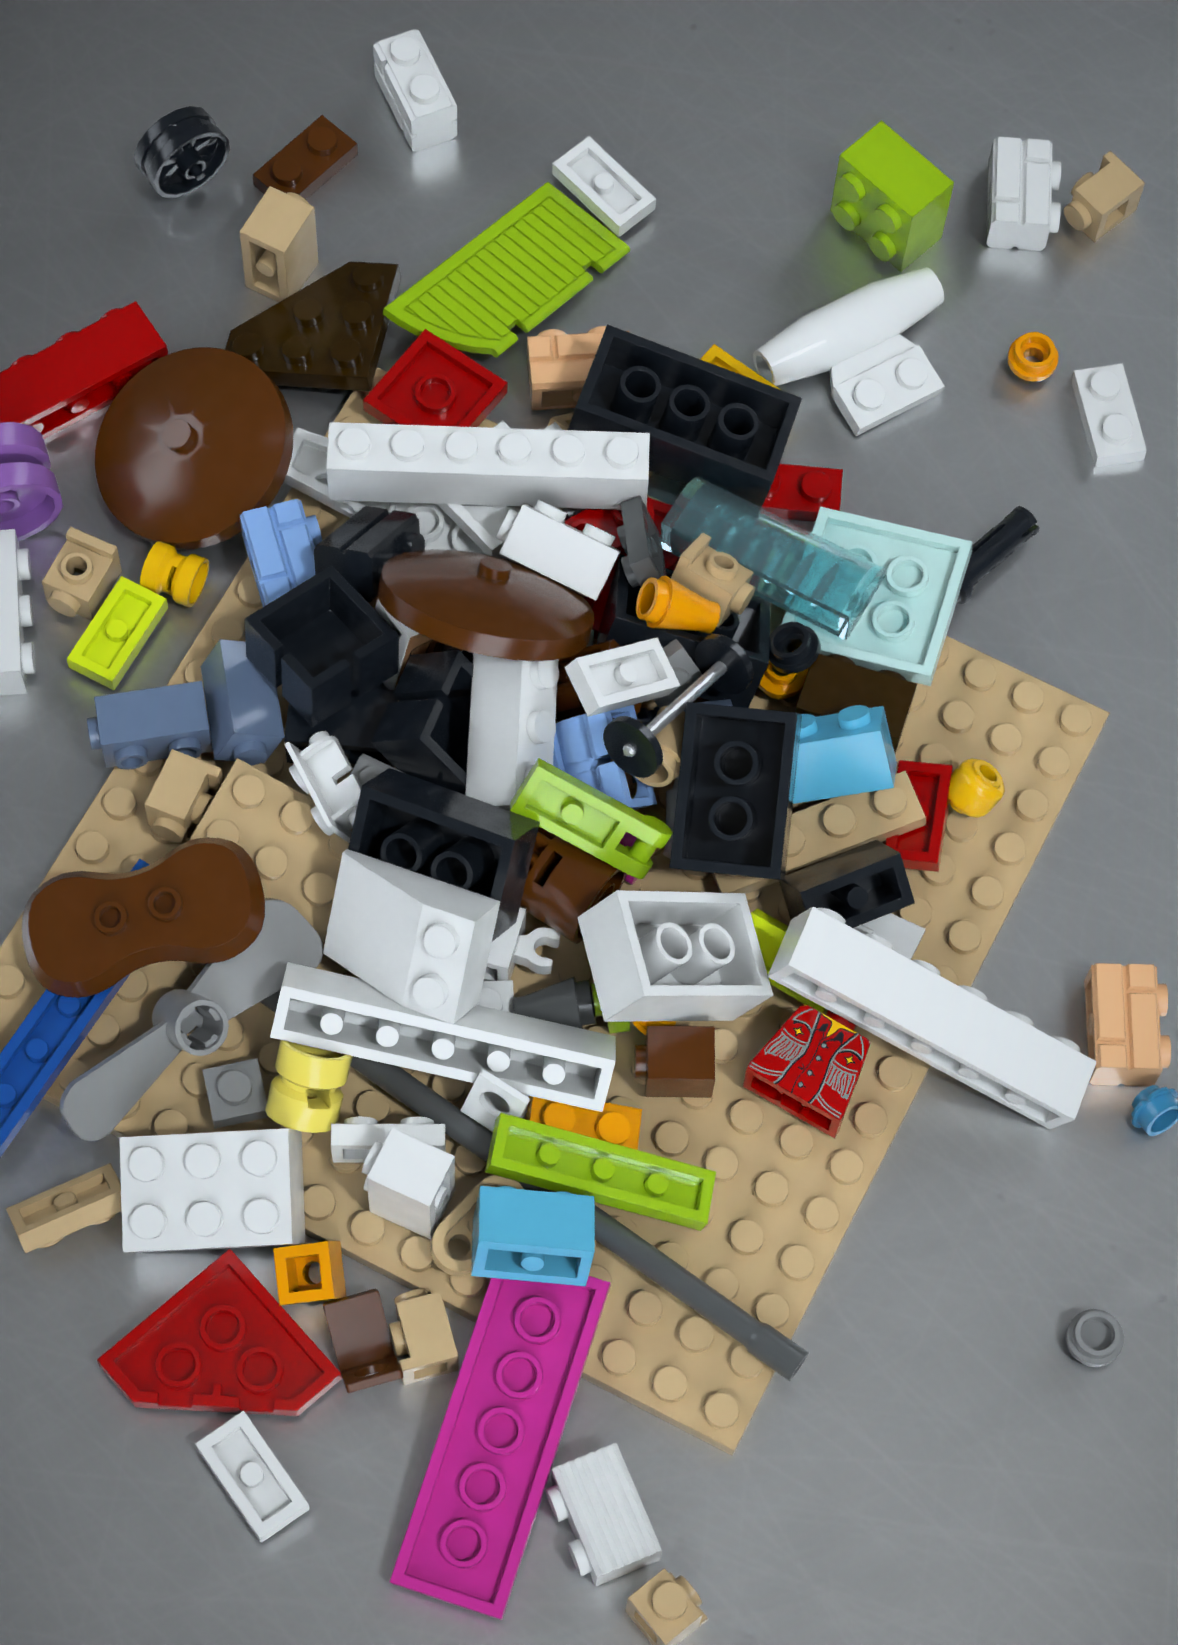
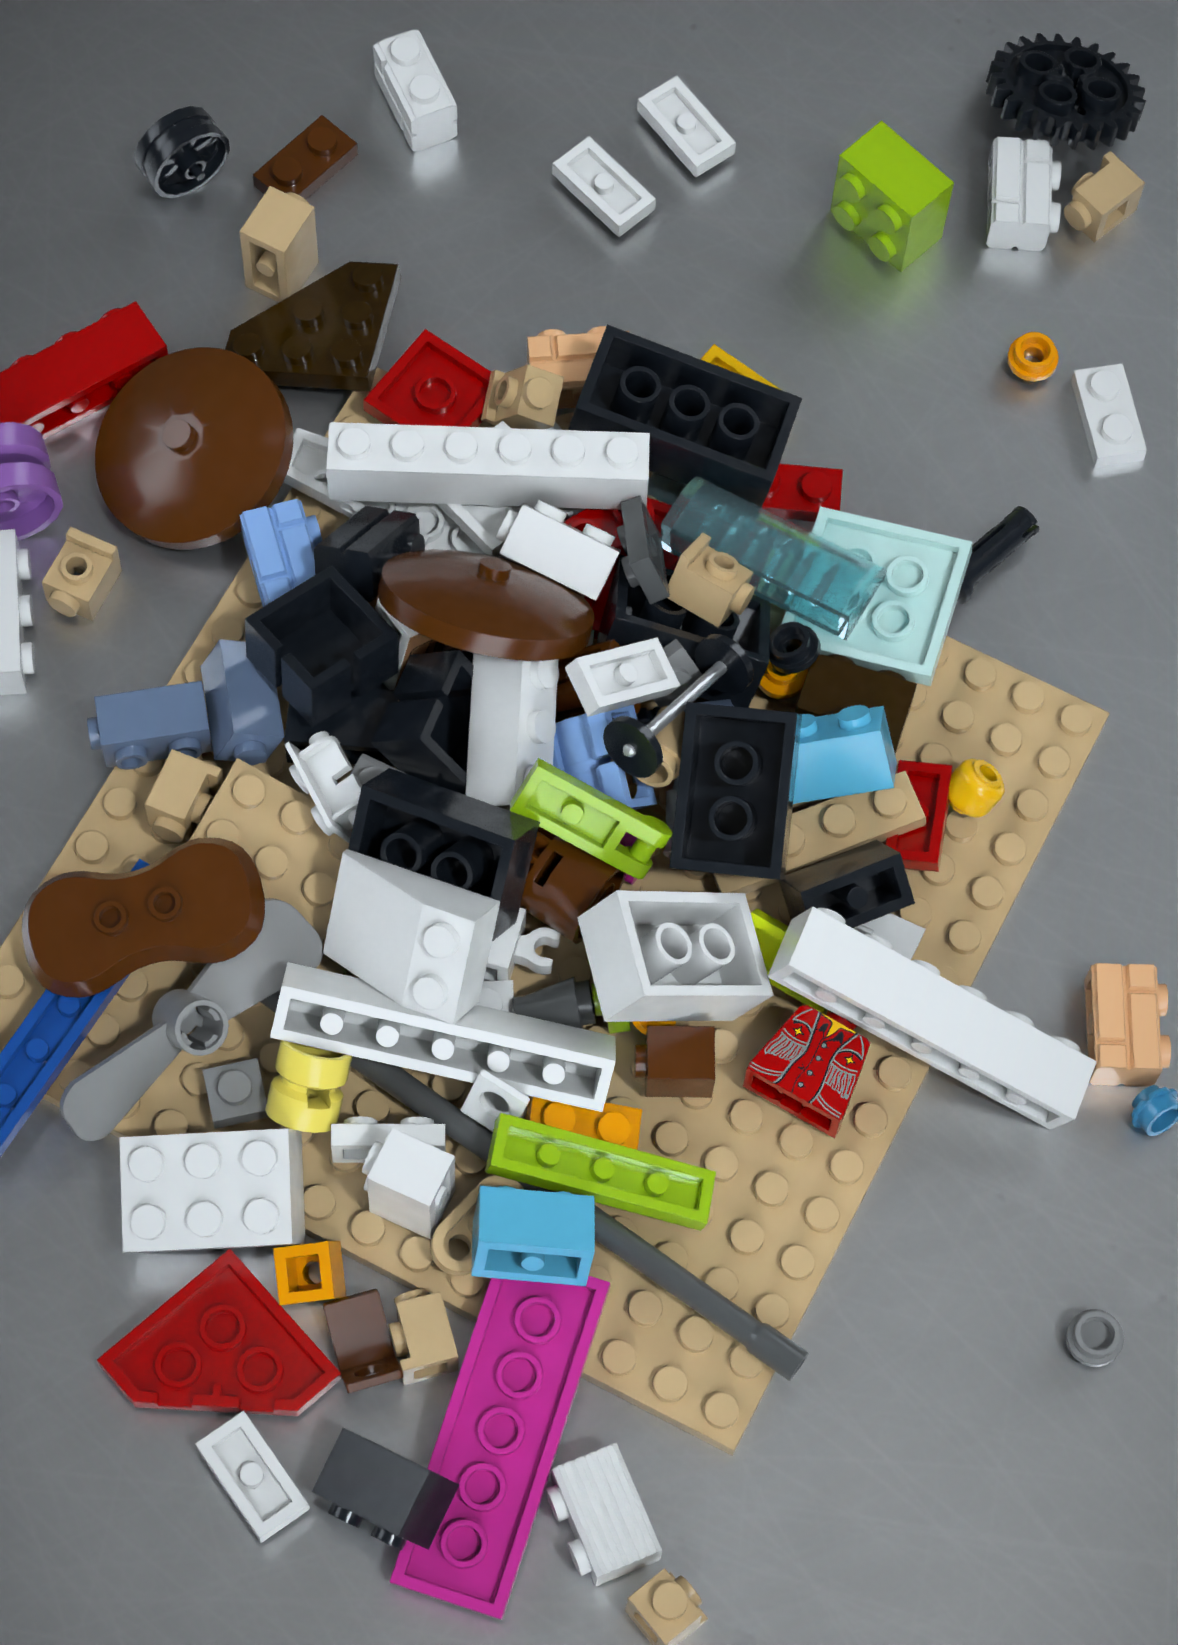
tan plate [6,1163,121,1253] -> none
neon yellow plate [67,576,168,690] -> none
yellow wheel [140,541,209,608] -> none
lime piece [383,182,630,358] -> none
light orange cone [636,576,721,634] -> none
white plate [753,267,945,436] -> none
none -> black brick [312,1428,459,1550]
none -> tan brick [481,364,564,429]
none -> white plate [637,75,736,178]
none -> black gear [986,33,1146,150]

